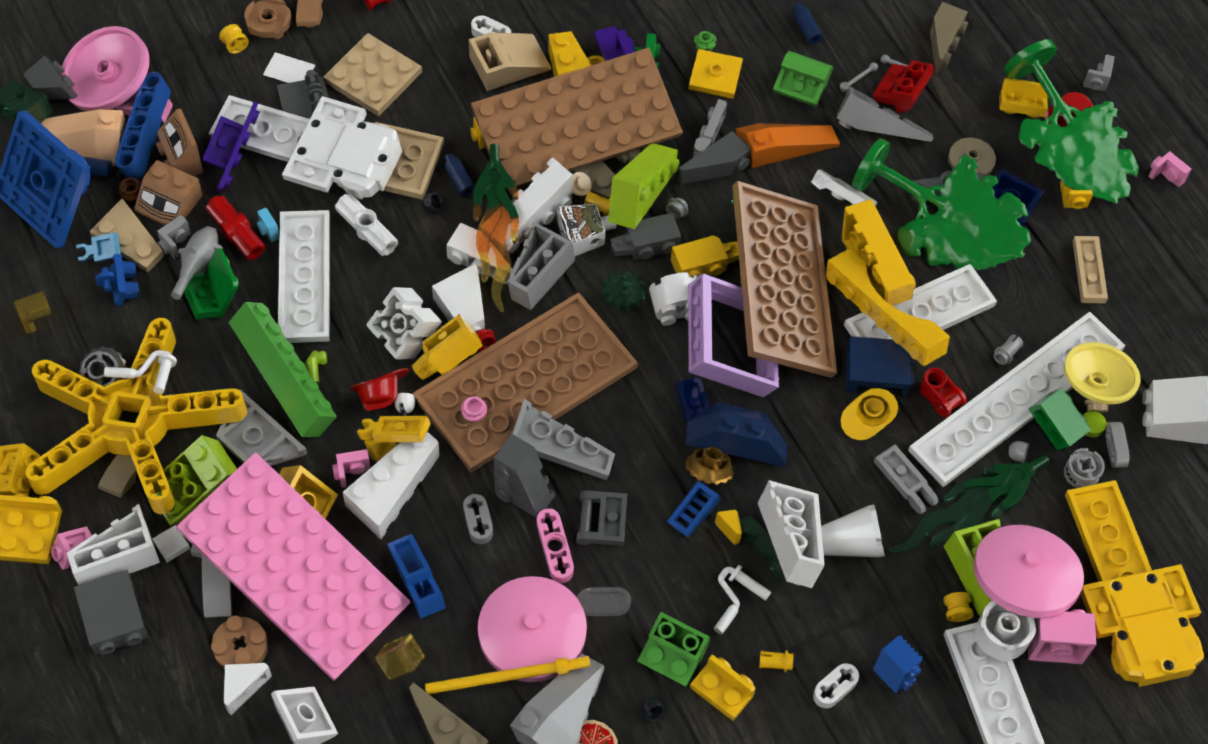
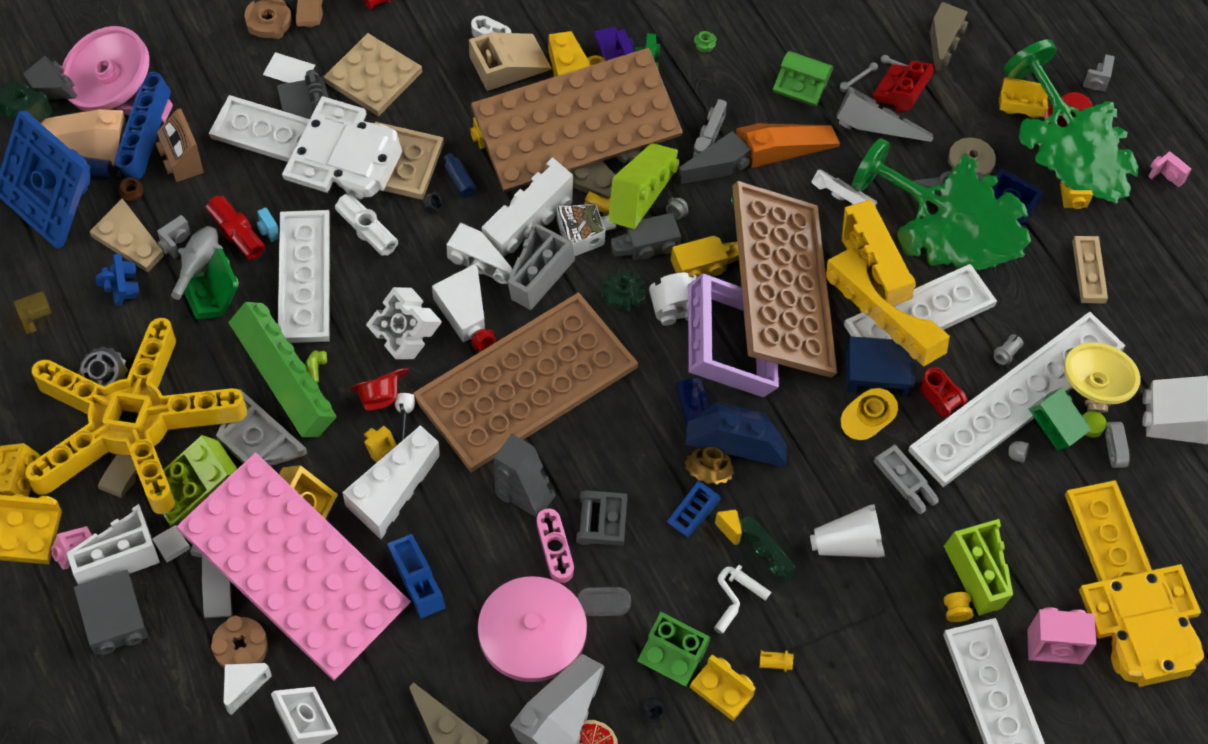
dark azure plate [76,232,121,263] -> none
white piece [104,350,177,394] -> none
medium nougat slope [134,160,203,225] -> none
dark purple bracket [202,101,260,194] -> none
yellow wheel [219,24,249,54] -> none
bright pink bracket [332,449,370,488] -> none
yellow plate [357,416,430,442] -> none
clear yellow panel [375,634,425,680] -> none
yellow hinge [412,314,483,380] -> none
yellow bar [425,656,591,694] -> none
bright pink plate [461,396,487,422] -> none
light grey beam [463,494,493,544] -> none
piece [473,143,519,312] -> none
light grey wing [512,399,615,480] -> none
tan plate [572,172,591,196] -> none
yellow plate [688,49,743,99] -> none
white wedge [758,480,824,588] -> none
dark blue cylinder [793,3,823,45] -> none
white beam [813,663,859,708] -> none
blue brick [873,636,922,693] -> none
clear green piece [888,455,1050,553] -> none
bright pink dish [974,525,1084,618] -> none
white brick [974,601,1036,662] -> none
light grey wheel [1064,448,1105,488] -> none

